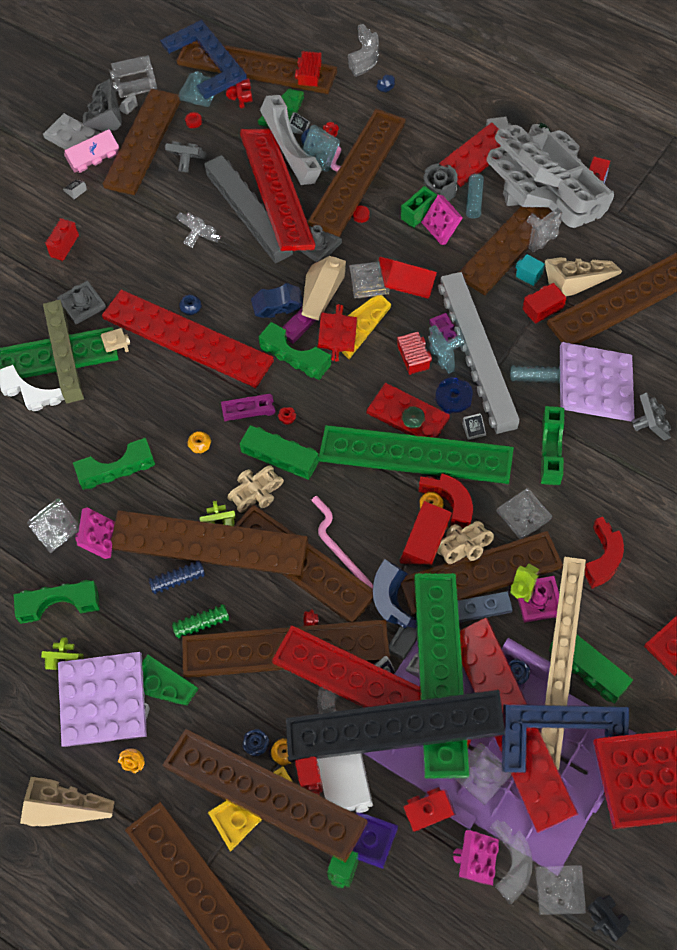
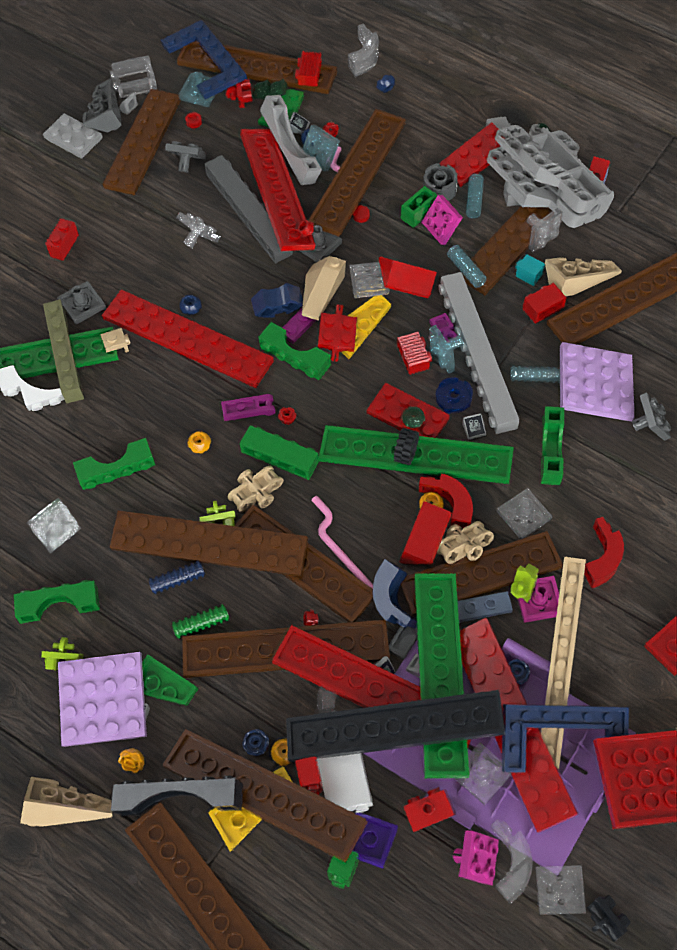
light grey slope [63,179,87,199] -> none
bright pink brick [64,130,119,173] -> none
dark pink plate [75,507,115,559] -> none
green brick [548,634,633,704] -> none
none -> arch [111,775,243,816]
none -> clear green slope [252,79,287,99]
none -> red plate [298,220,314,237]
none -> black tyre [394,428,419,465]
none -> clear light blue piece [447,245,487,288]

